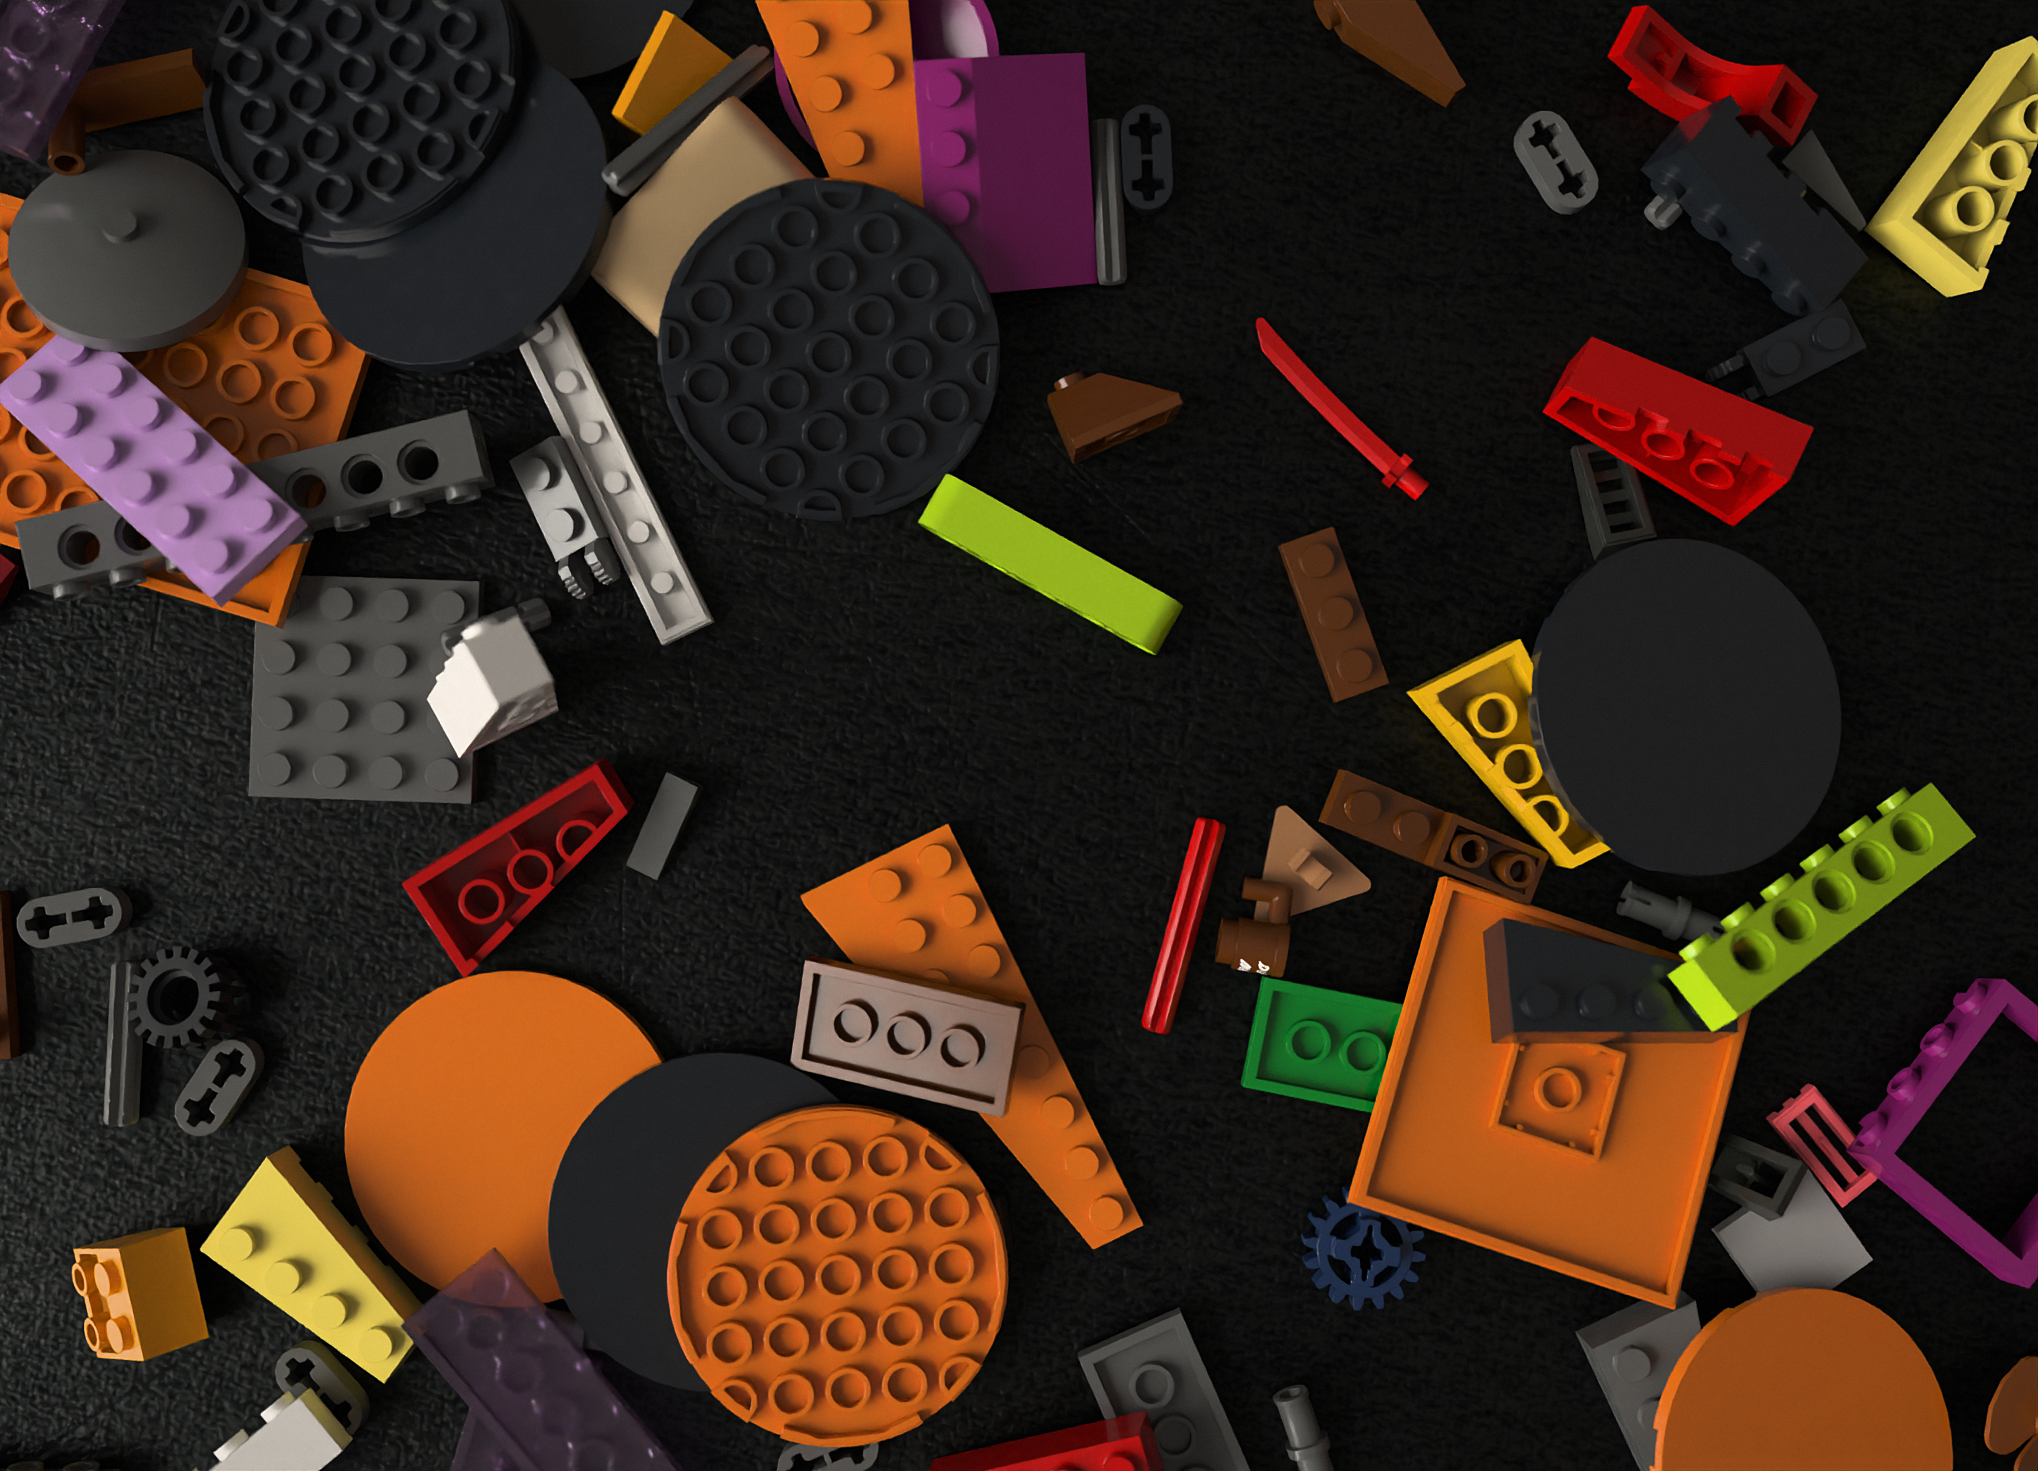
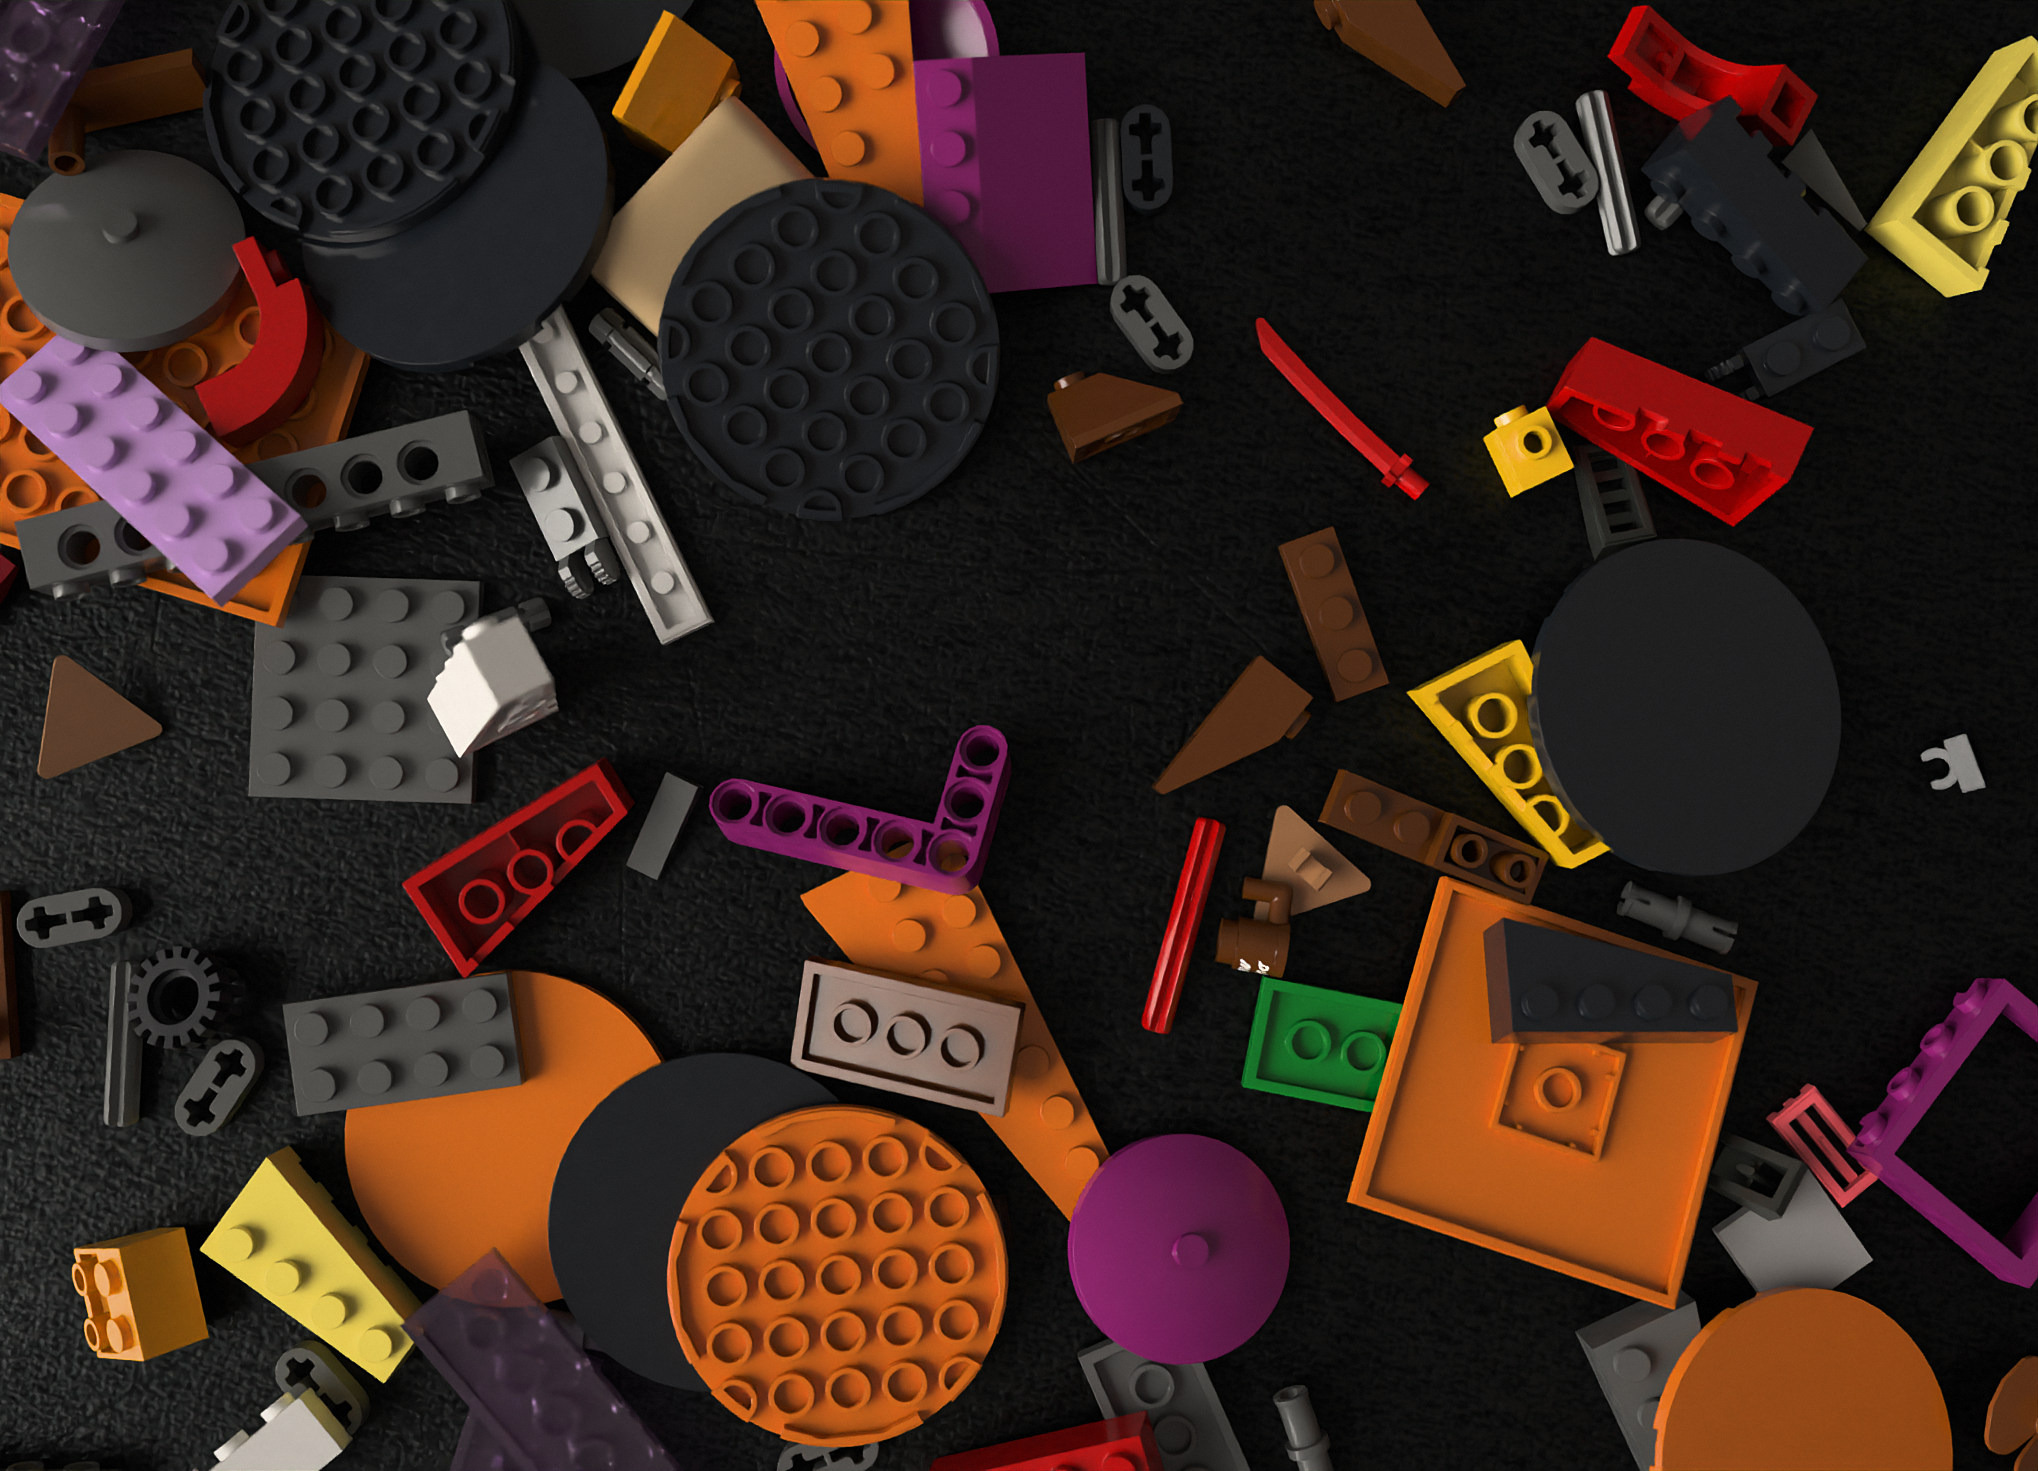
dark grey axle [602,45,775,196] -> none
lime beam [918,474,1183,655] -> none
dark blue gear [1301,1185,1426,1311] -> none
lime brick [1668,783,1976,1032] -> none
none -> medium nougat piece [37,655,162,779]
none -> red arch [194,236,324,449]
none -> dark grey plate [283,971,526,1116]
none -> dark grey axle [589,307,667,401]
none -> magenta beam [709,725,1012,895]
none -> magenta dish [1068,1133,1290,1365]
none -> dark grey beam [1110,275,1193,374]
none -> reddish brown slope [1151,655,1313,794]
none -> yellow brick [1483,405,1574,498]
none -> dark grey axle [1576,90,1642,255]
none -> tile [1920,724,1992,793]

